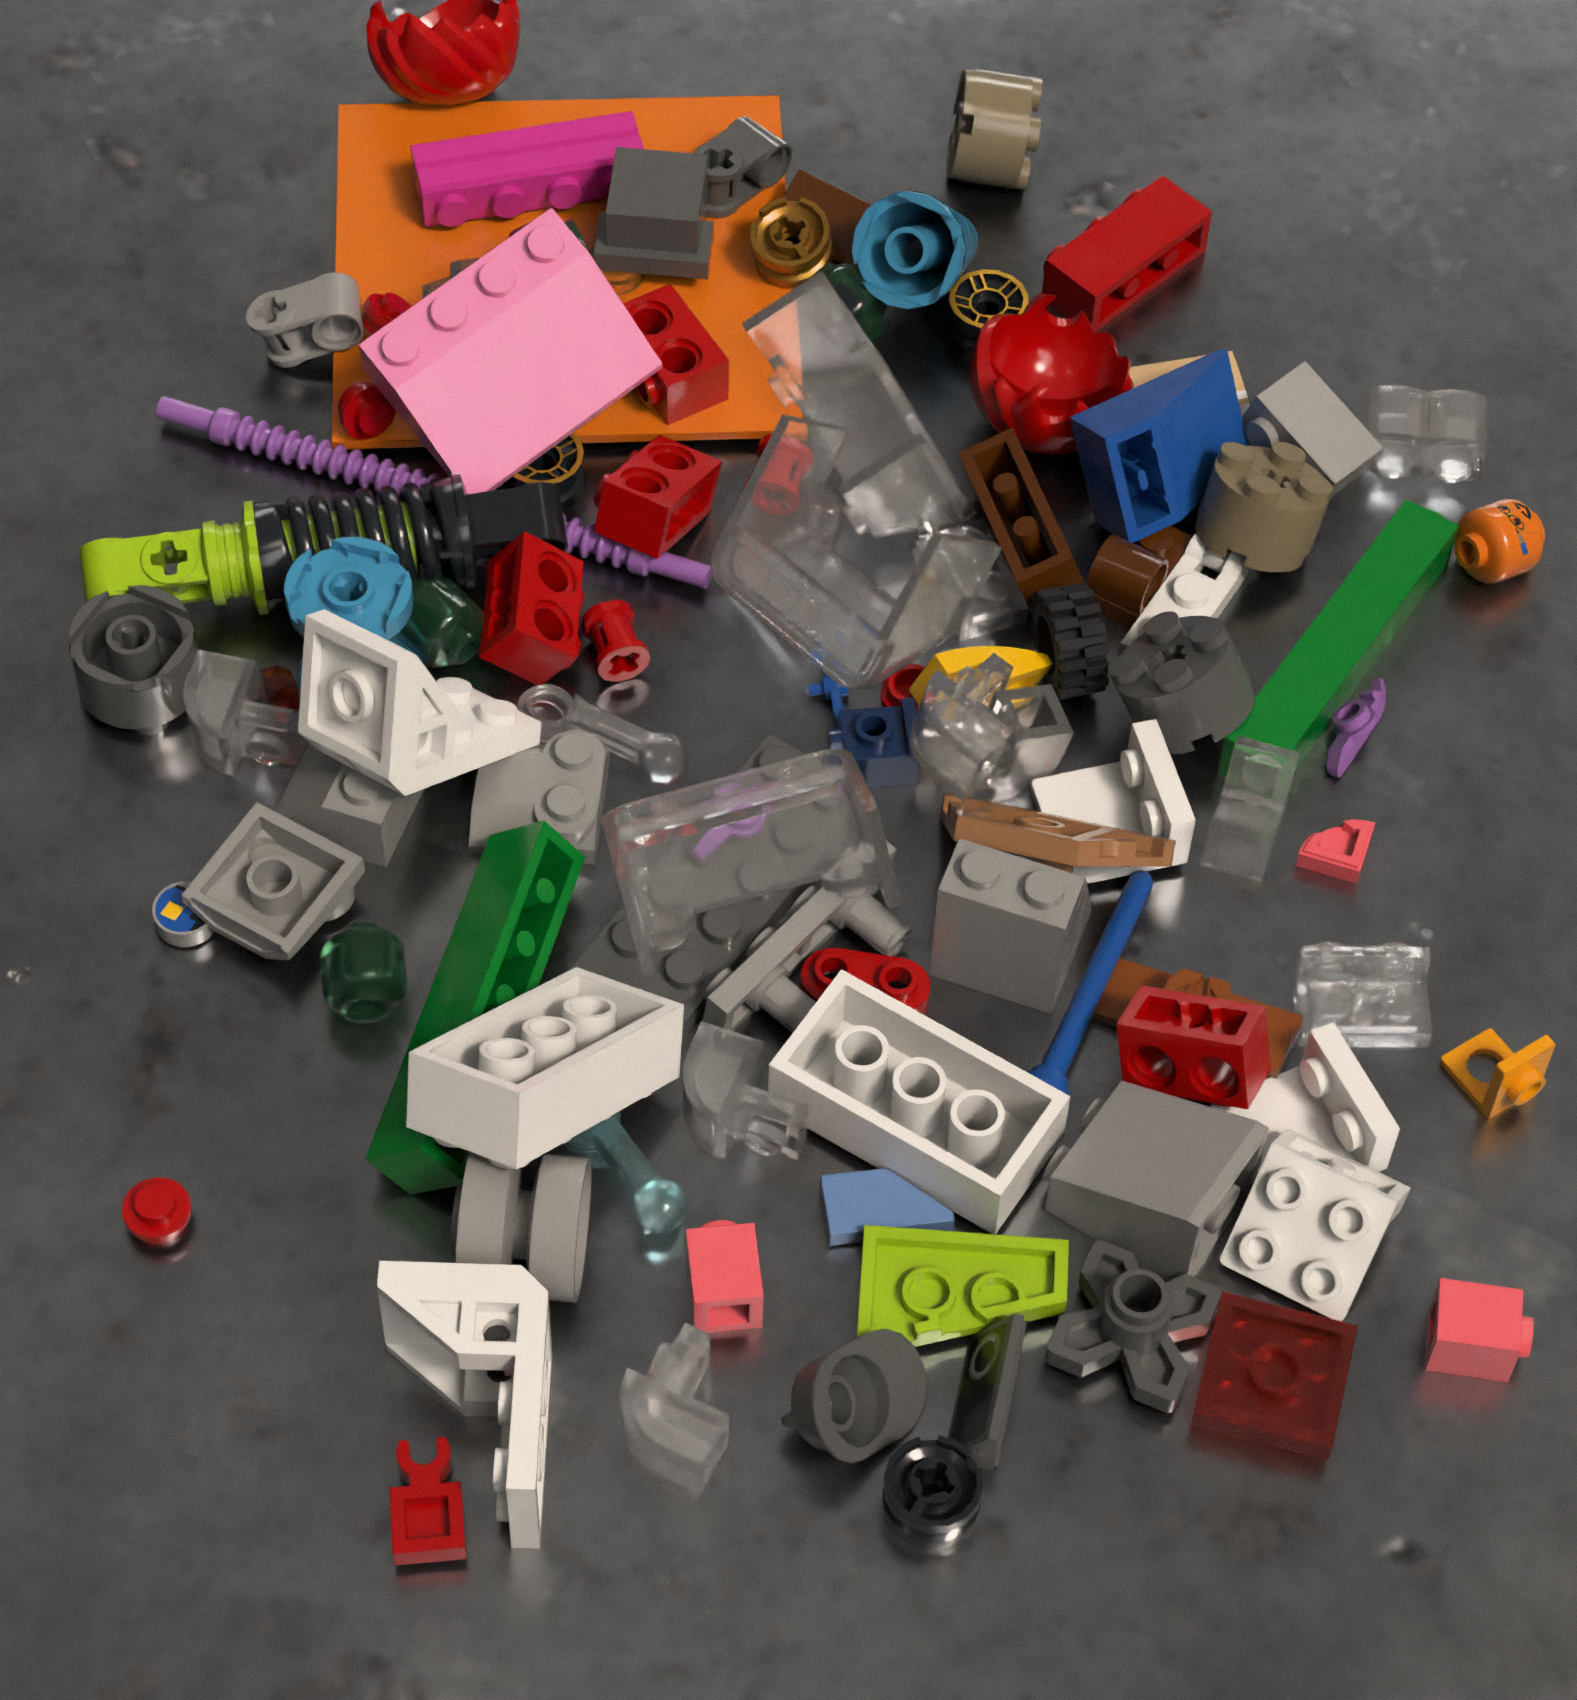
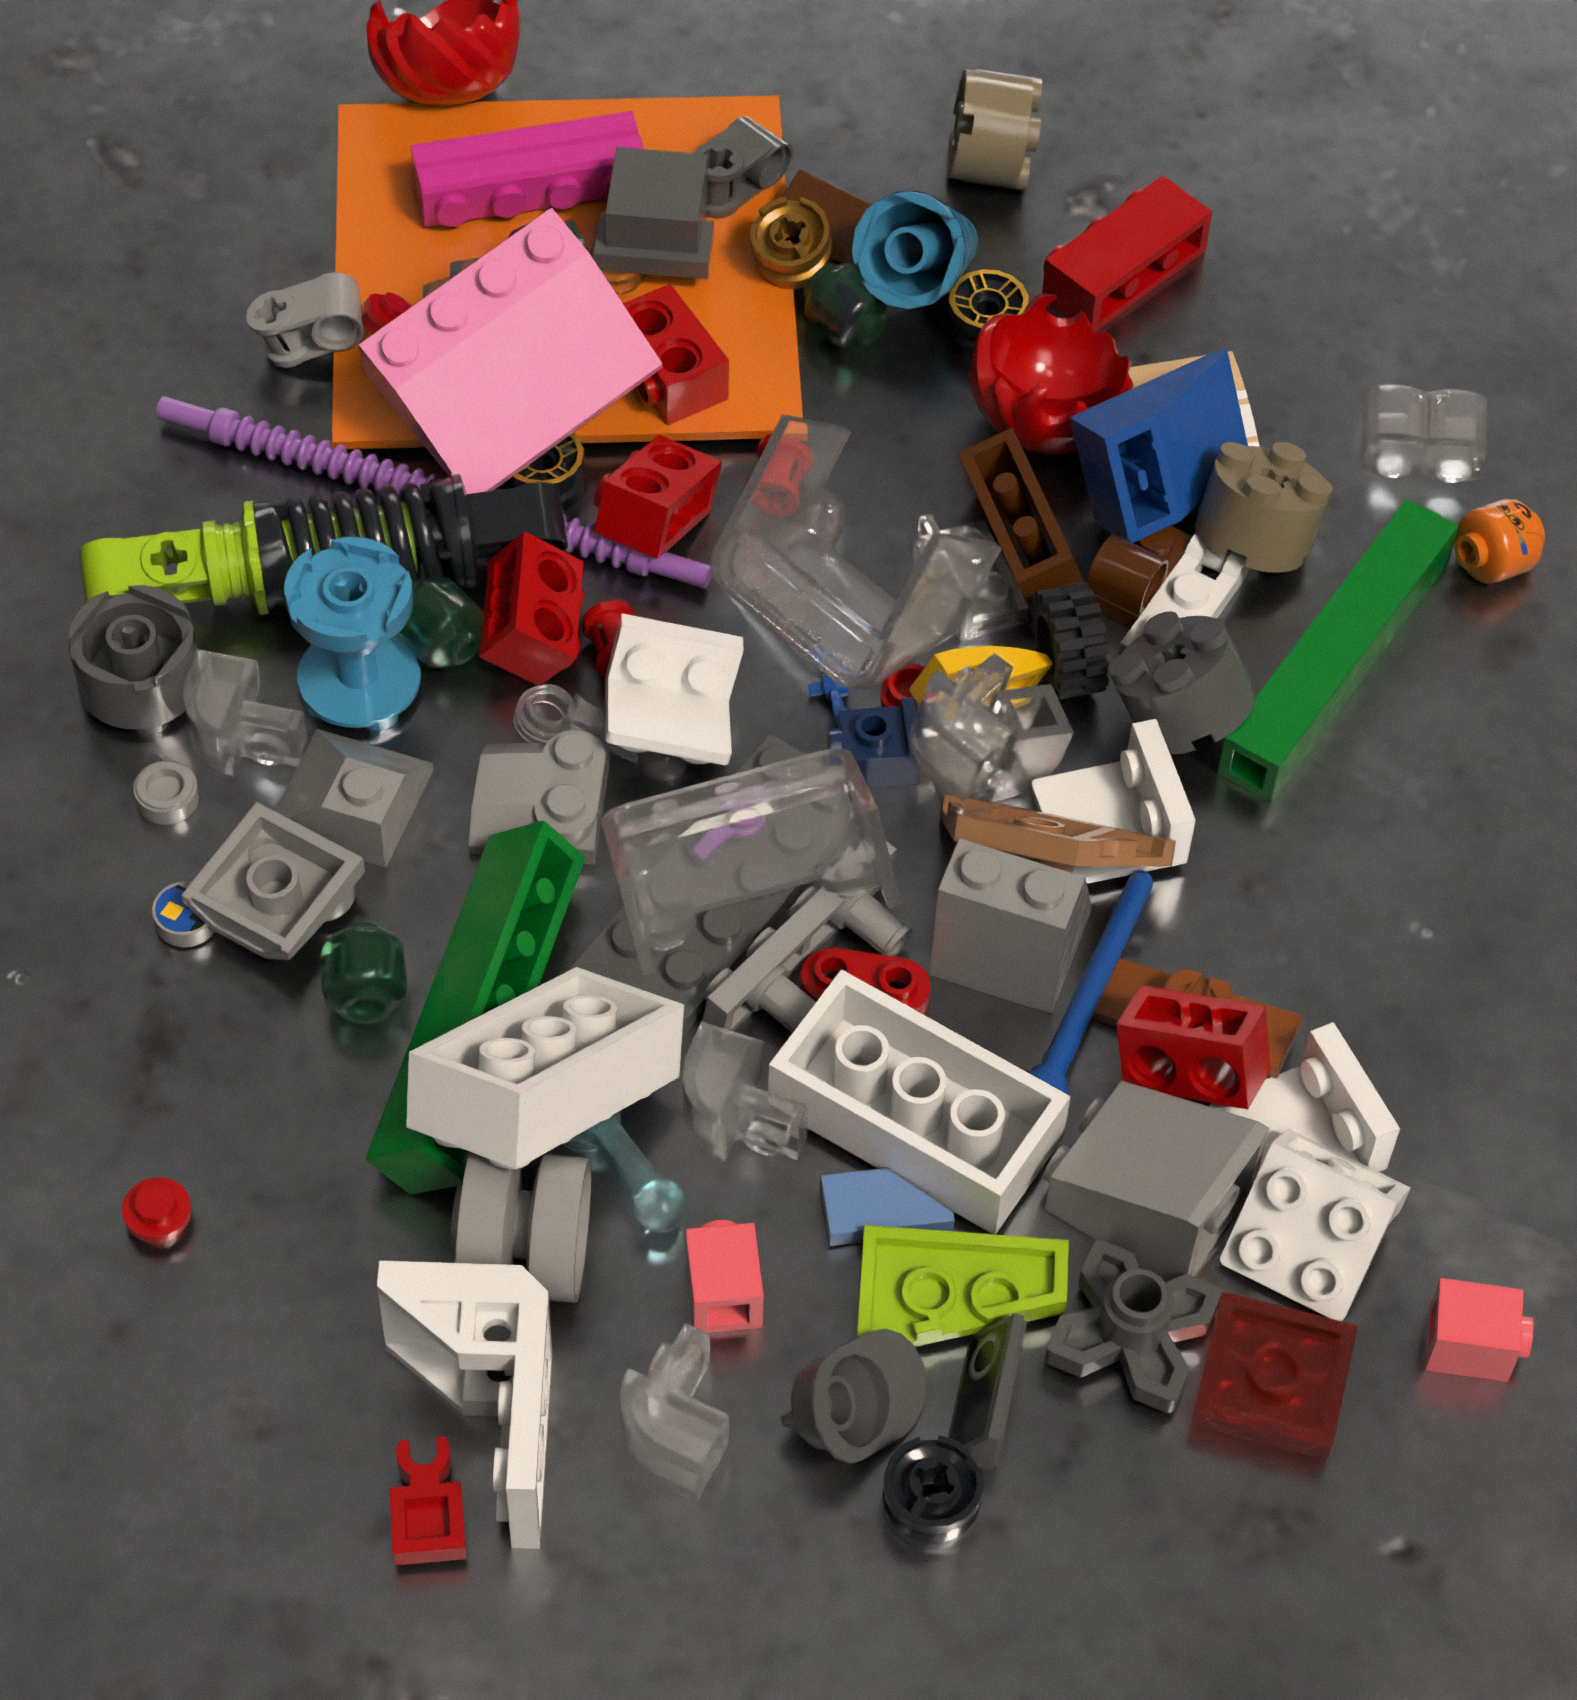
clear red tile [257,665,300,729] -> none
white bracket [298,609,542,796] -> none
red plate [338,381,396,440] -> none
clear windscreen [742,271,977,539] -> none
clear brick [1197,736,1300,893] -> none
light grey brick [1242,361,1383,499] -> none
clear bracket [1292,942,1433,1047] -> none
coral tile [1296,819,1375,884] -> none
medium lavender piece [1326,678,1386,778] -> none
light orange bracket [1440,1028,1556,1119] -> none
none -> light grey tile [133,761,199,825]
none -> white bracket [605,614,744,765]

